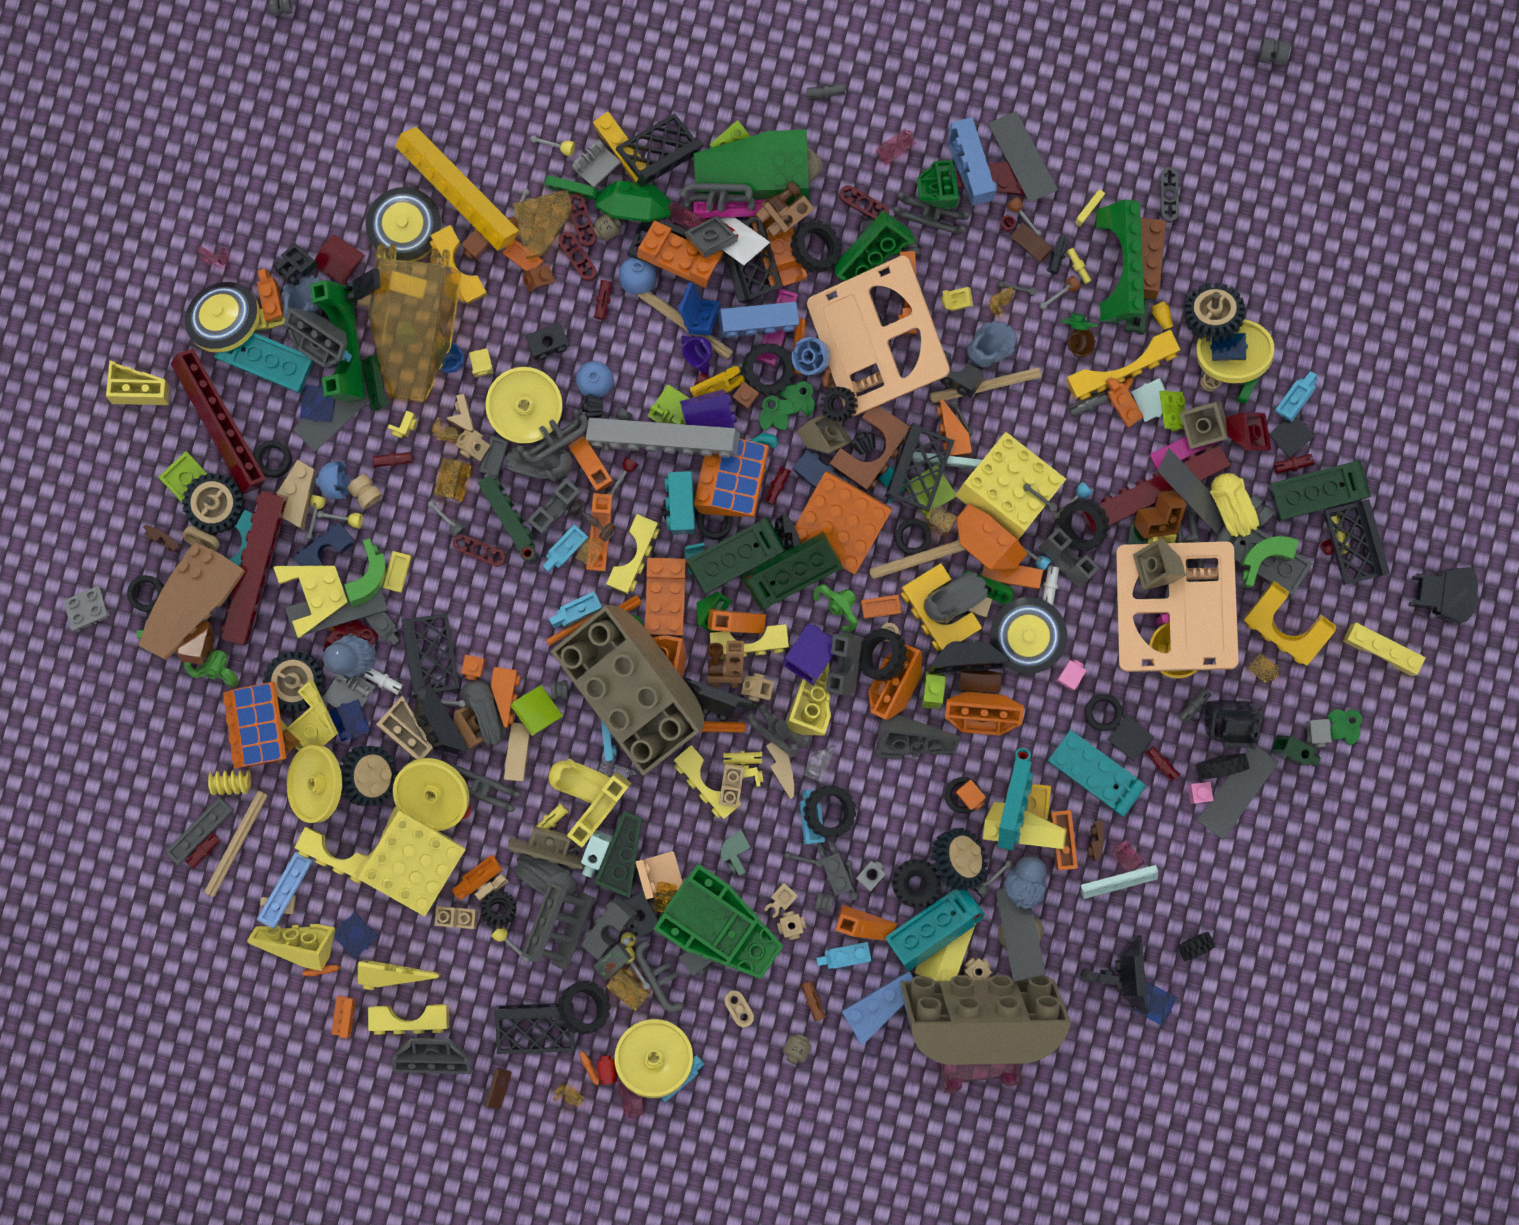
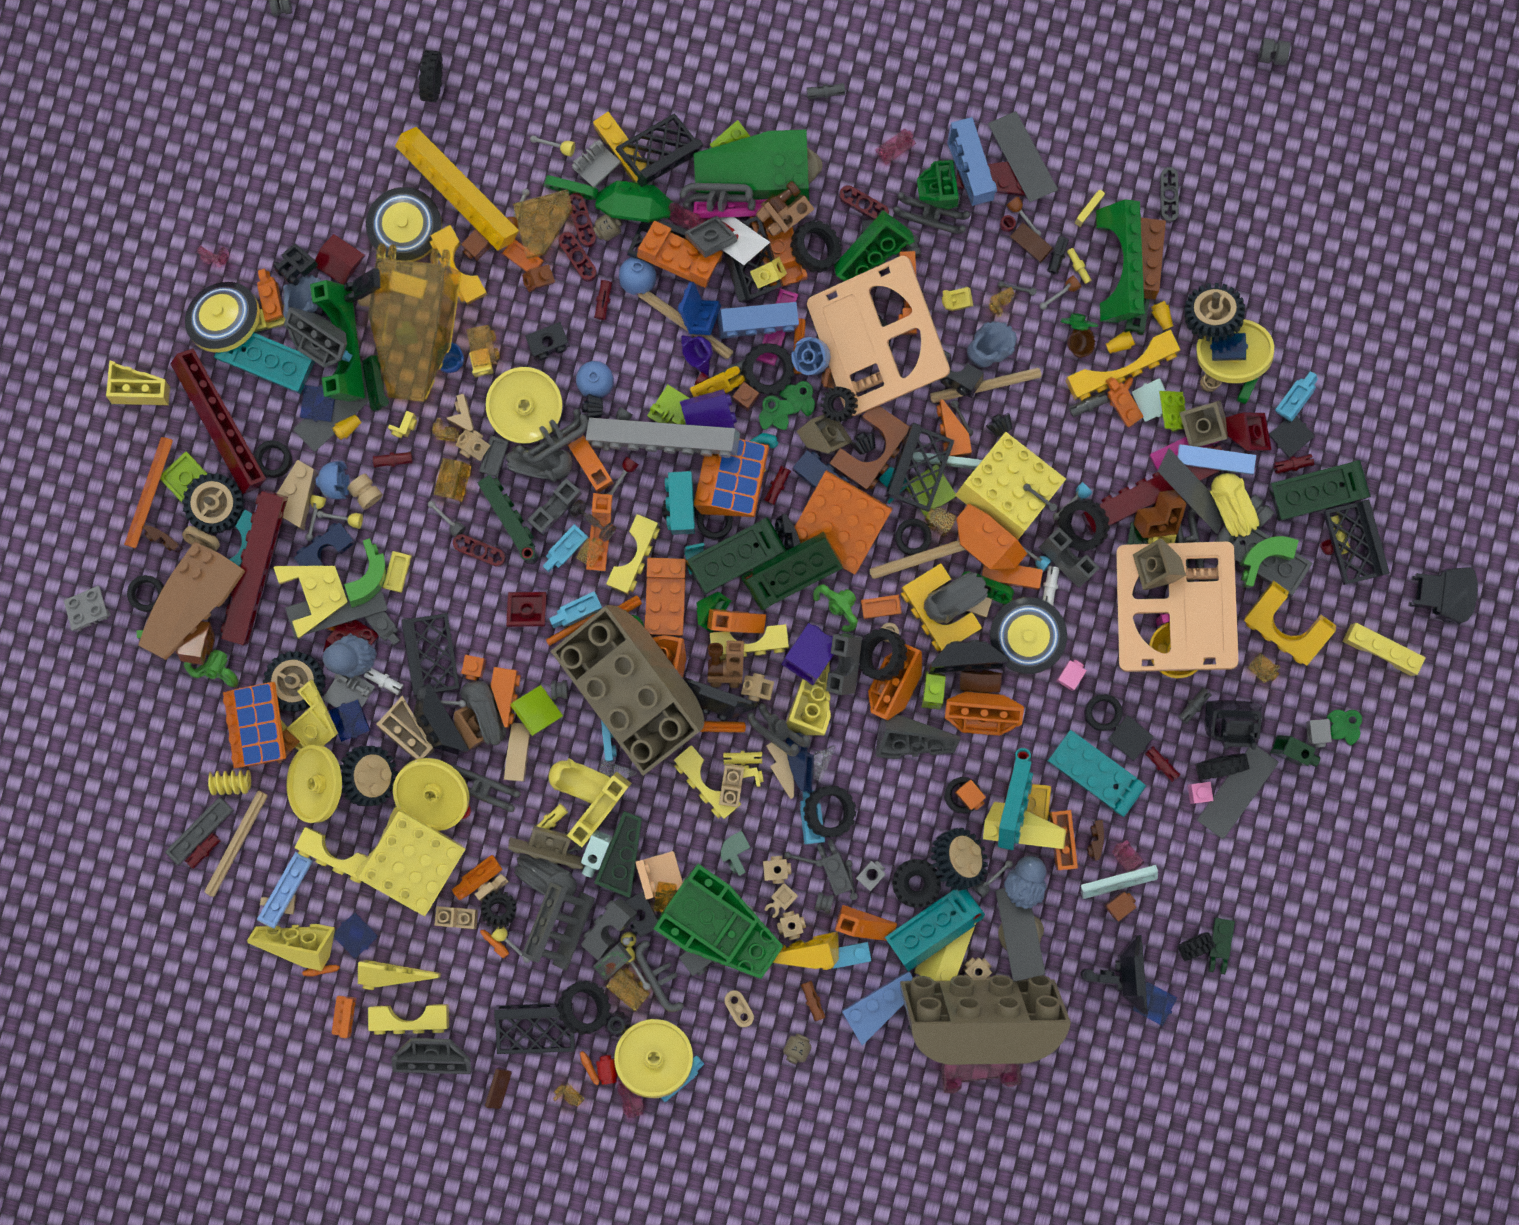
none -> orange tile [124,437,173,548]
none -> yellow cone [332,414,361,440]
none -> black tyre [419,50,443,102]
none -> clear yellow bracket [466,325,500,367]
none -> orange piece [480,930,509,959]
none -> dark red slope [506,592,547,627]
none -> black piece [604,1010,631,1038]
none -> light yellow bracket [750,257,787,288]
none -> tan brick [763,856,791,884]
none -> yellow wedge [773,932,839,970]
none -> dark blue slope [786,733,814,793]
none -> black piece [986,413,1012,437]
none -> dark orange brick [1104,891,1137,922]
none -> yellow cone [1105,331,1135,354]
none -> light blue tile [1177,444,1256,475]
none -> dark green hinge [1208,918,1235,975]

